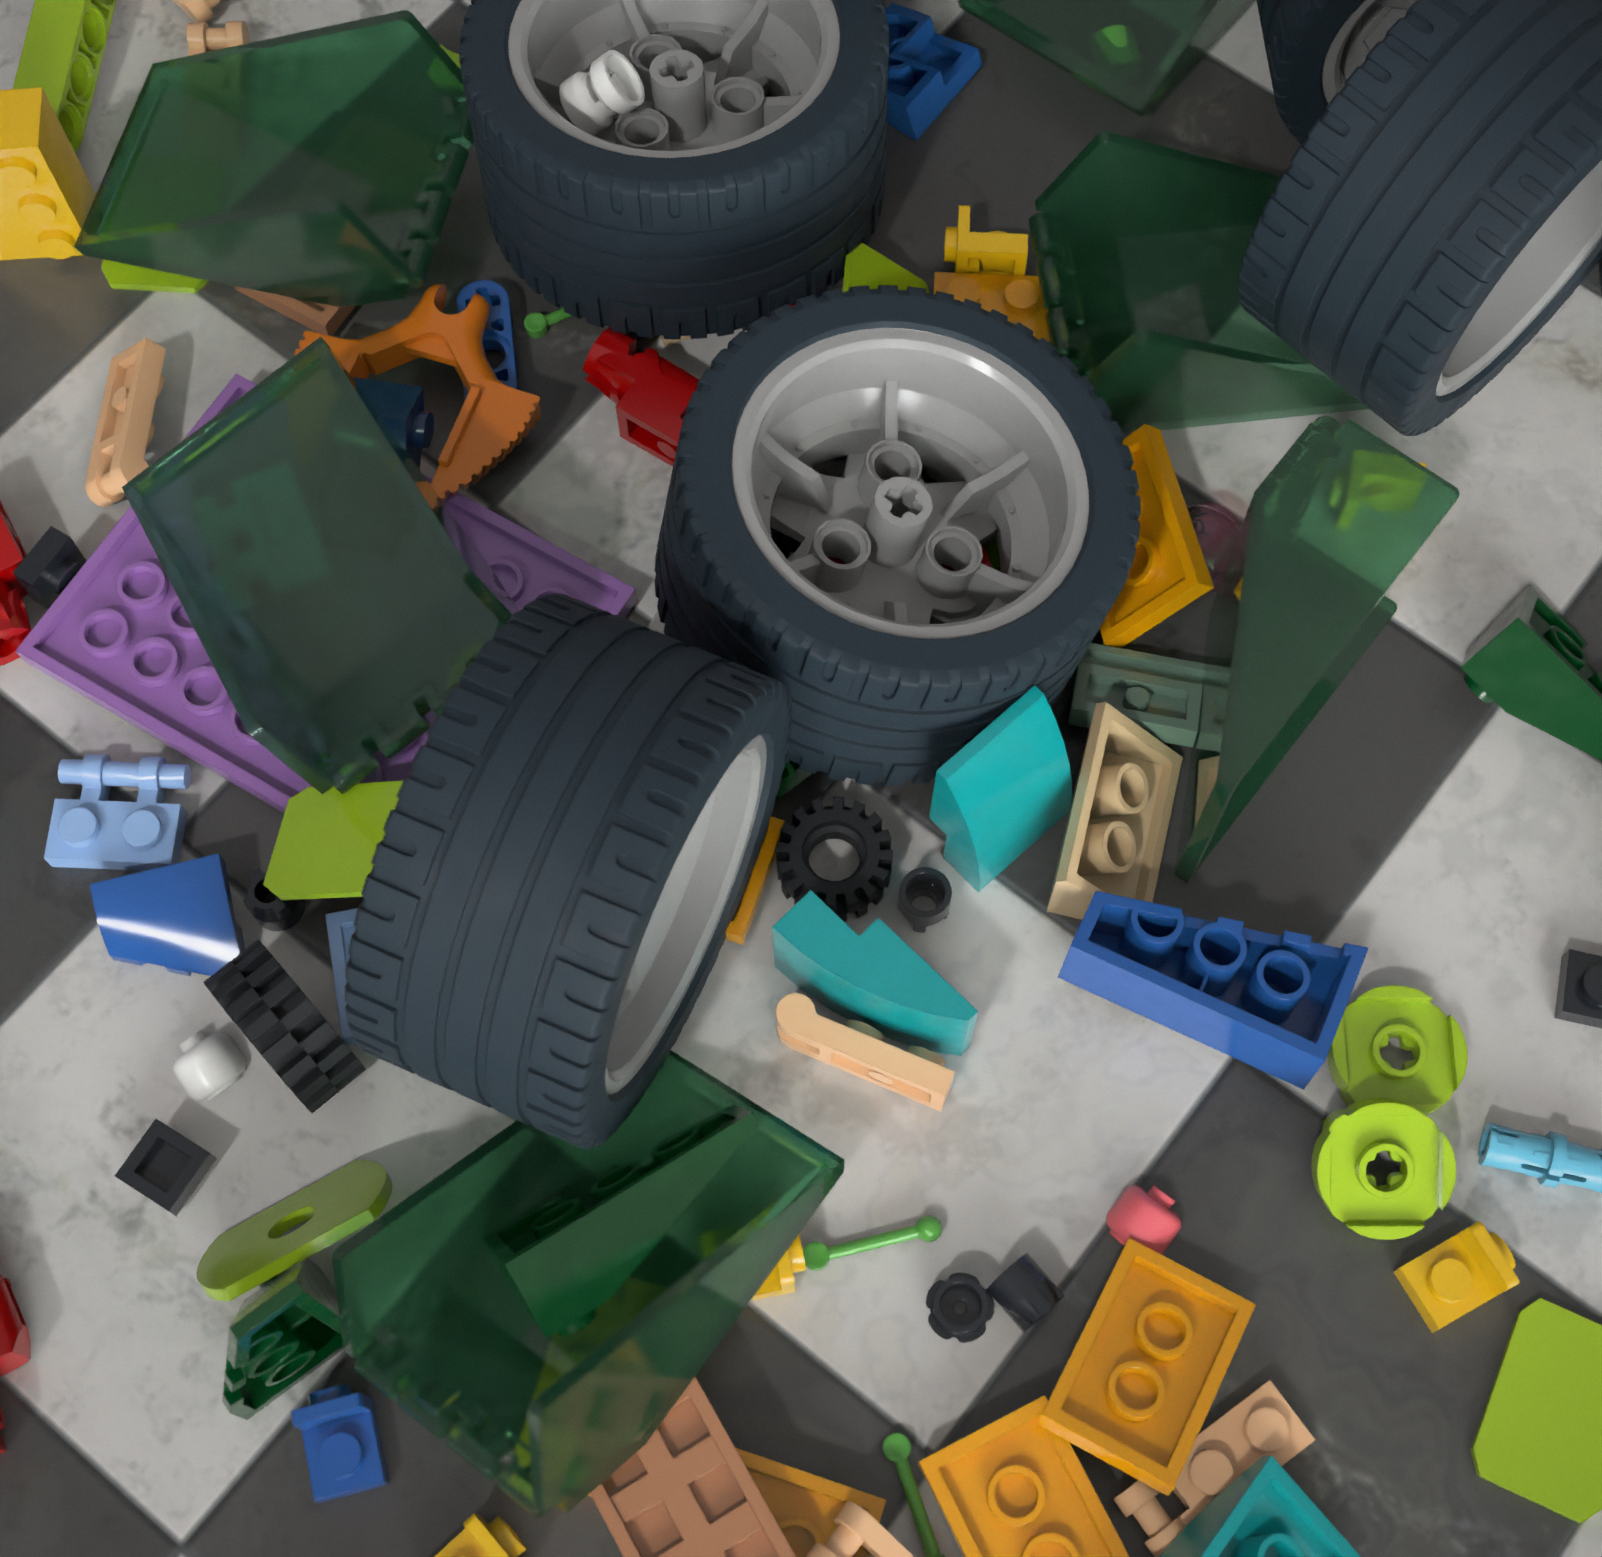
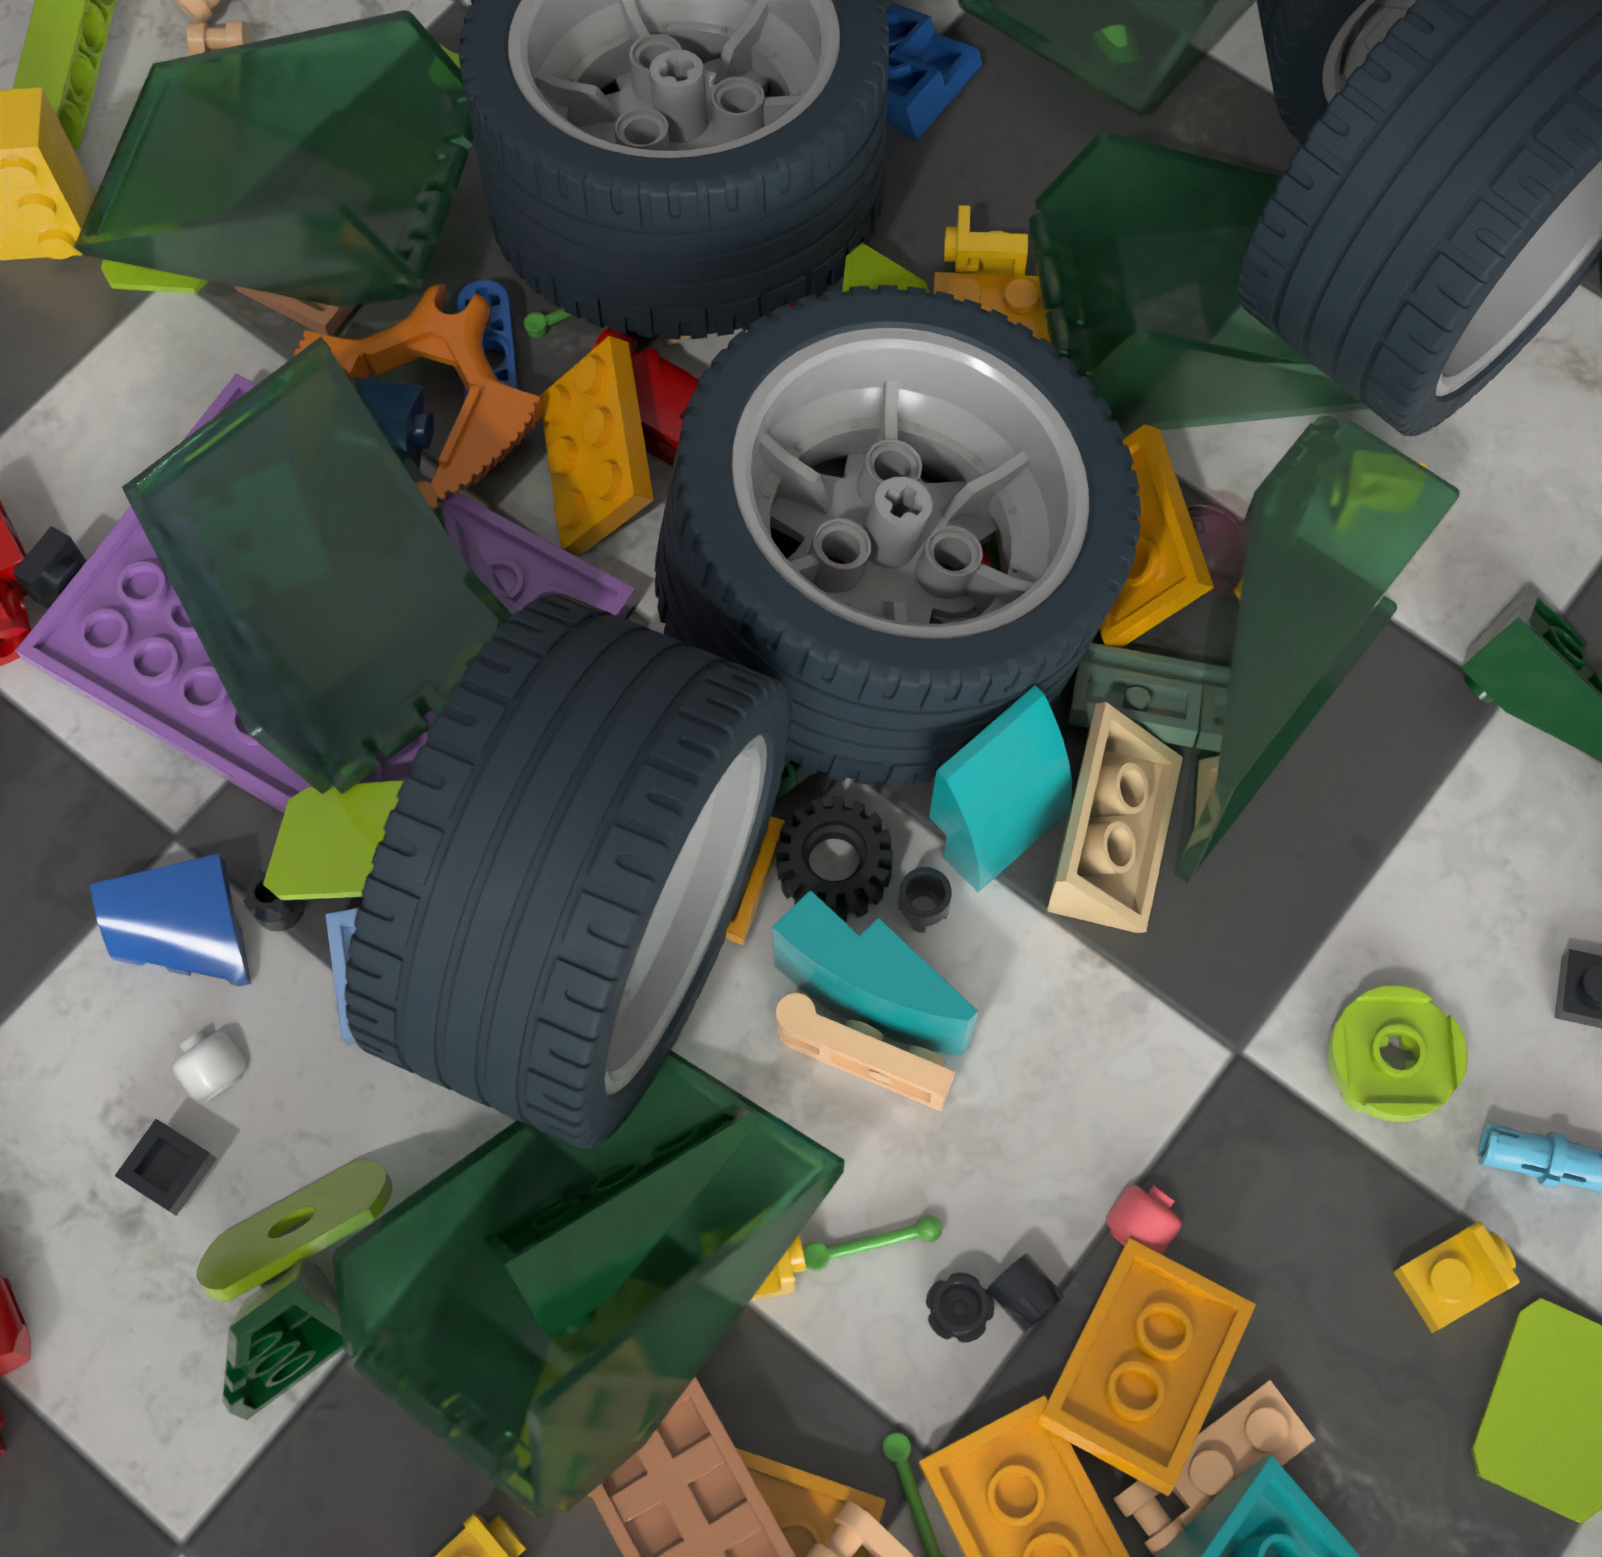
light blue plate [44,754,191,871] -> none
light nougat plate [85,337,166,507] -> none
black tyre [203,939,366,1113] -> none
blue bracket [291,1385,390,1503] -> none
white wheel [559,50,645,135] -> none
blue wedge [1058,891,1369,1090] -> none
lime plate [1311,1097,1456,1240] -> none
none -> light orange plate [539,336,654,556]

